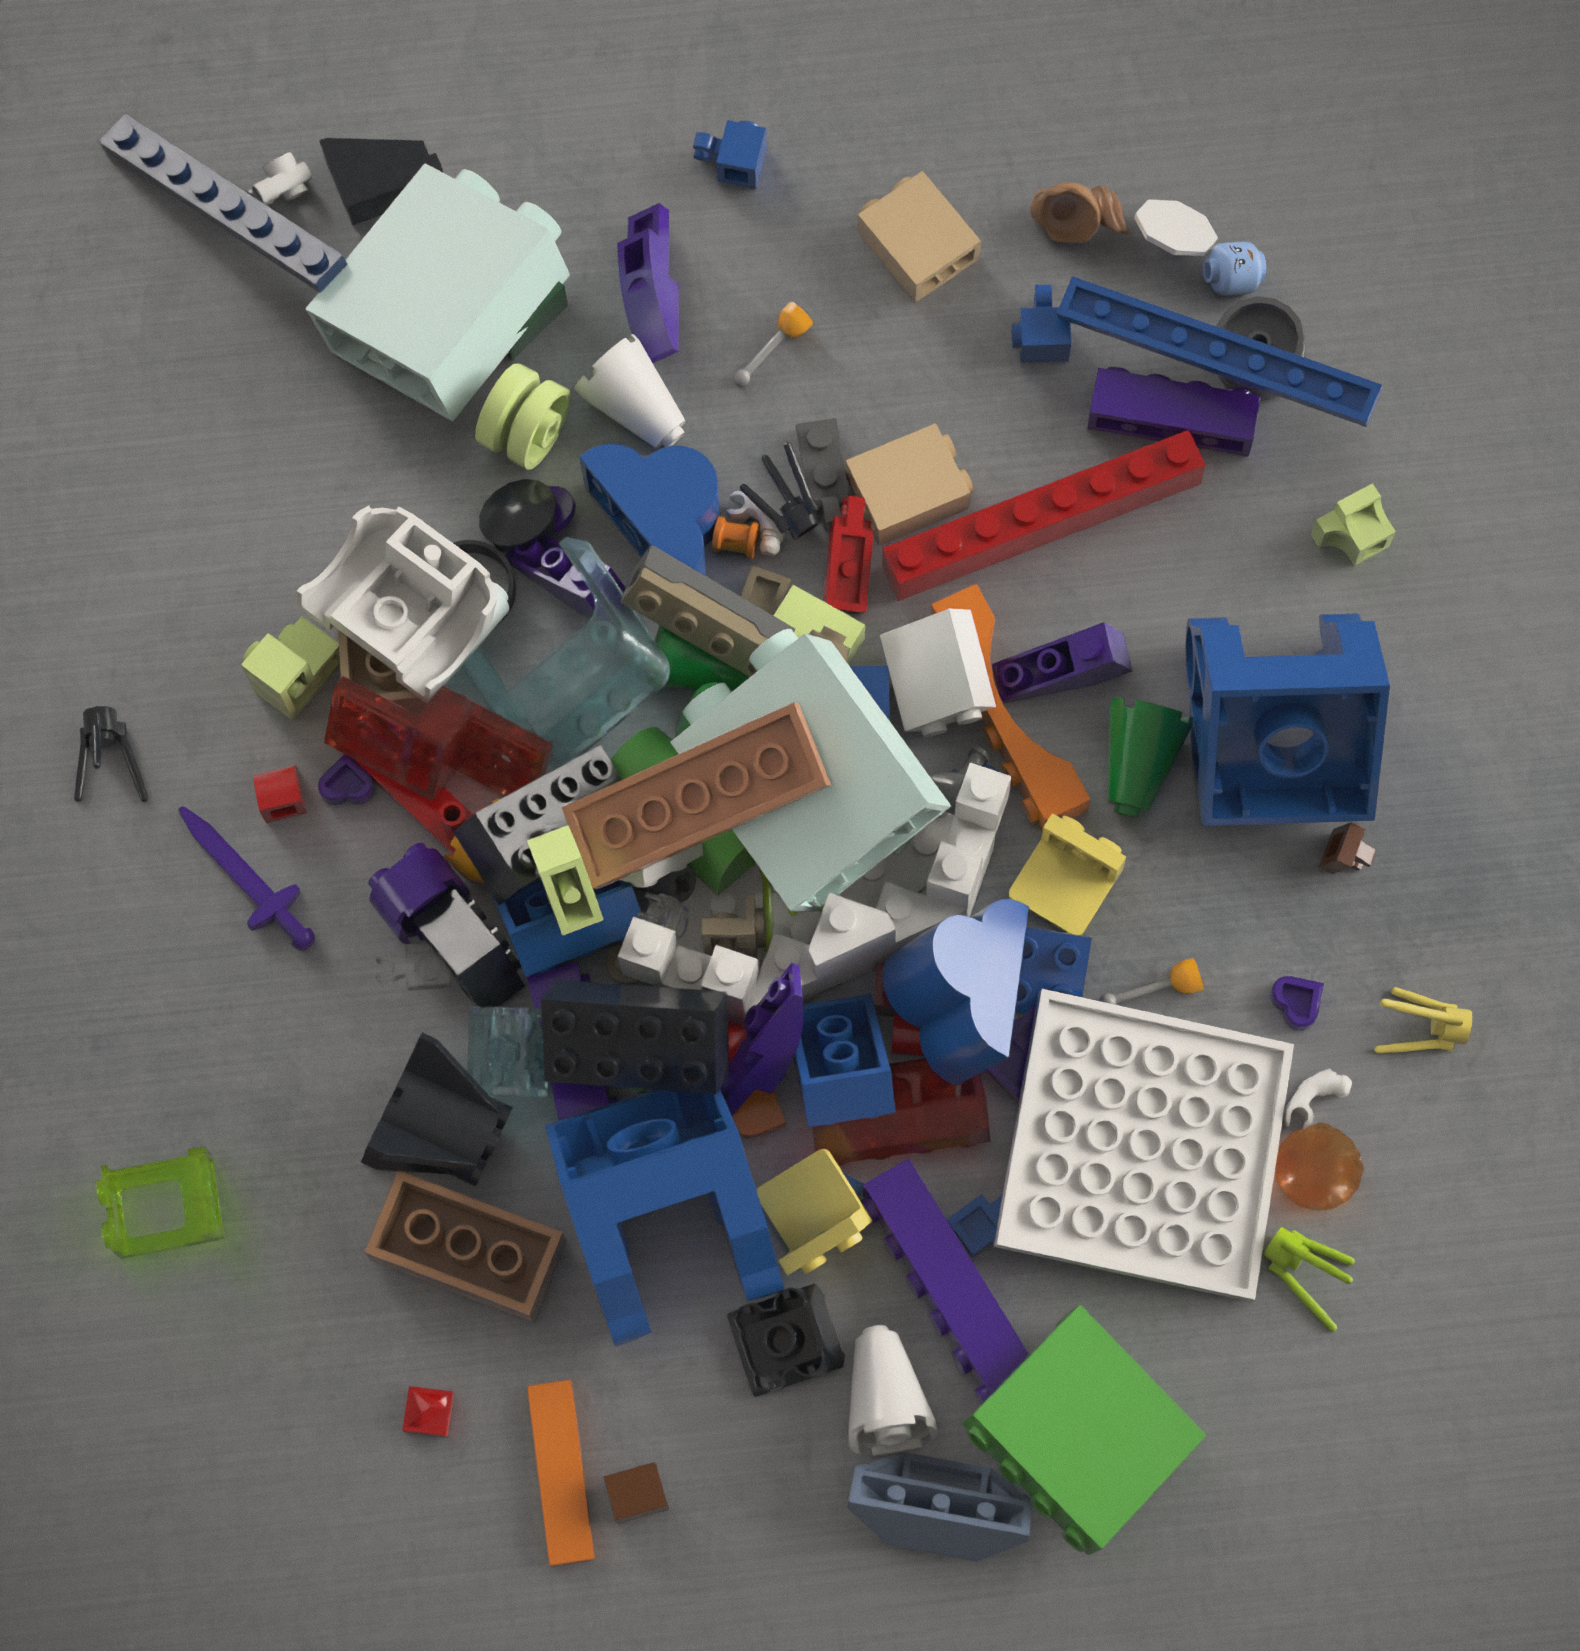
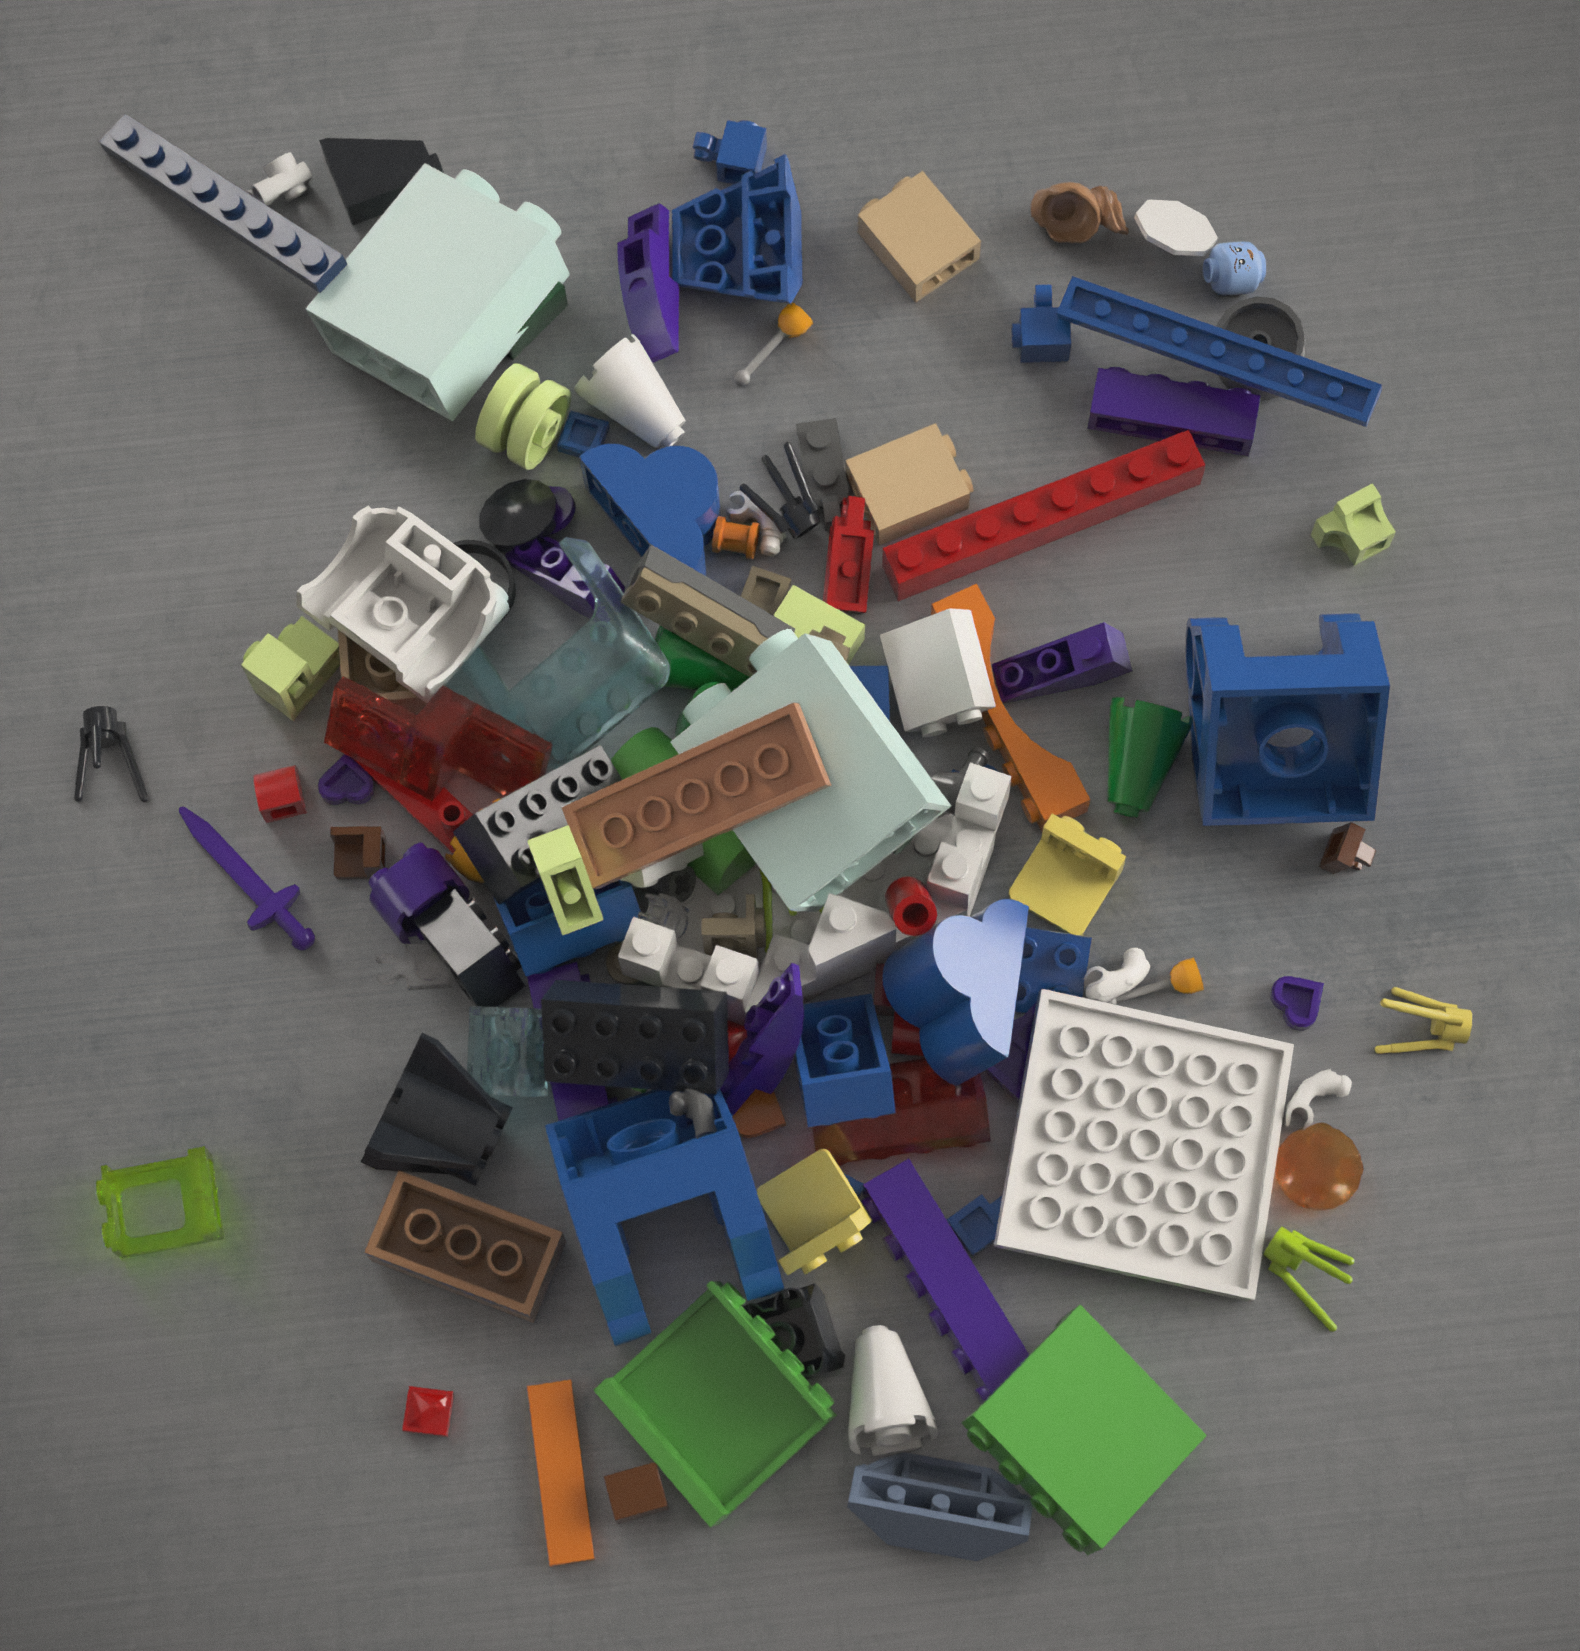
none -> reddish brown panel [330,826,386,879]
none -> blue tile [557,410,610,458]
none -> bright green panel [593,1281,837,1527]
none -> dark grey arm [669,1089,717,1139]
none -> blue wedge [672,154,803,304]
none -> red brick [885,876,937,936]
none -> white piece [1084,948,1150,1003]

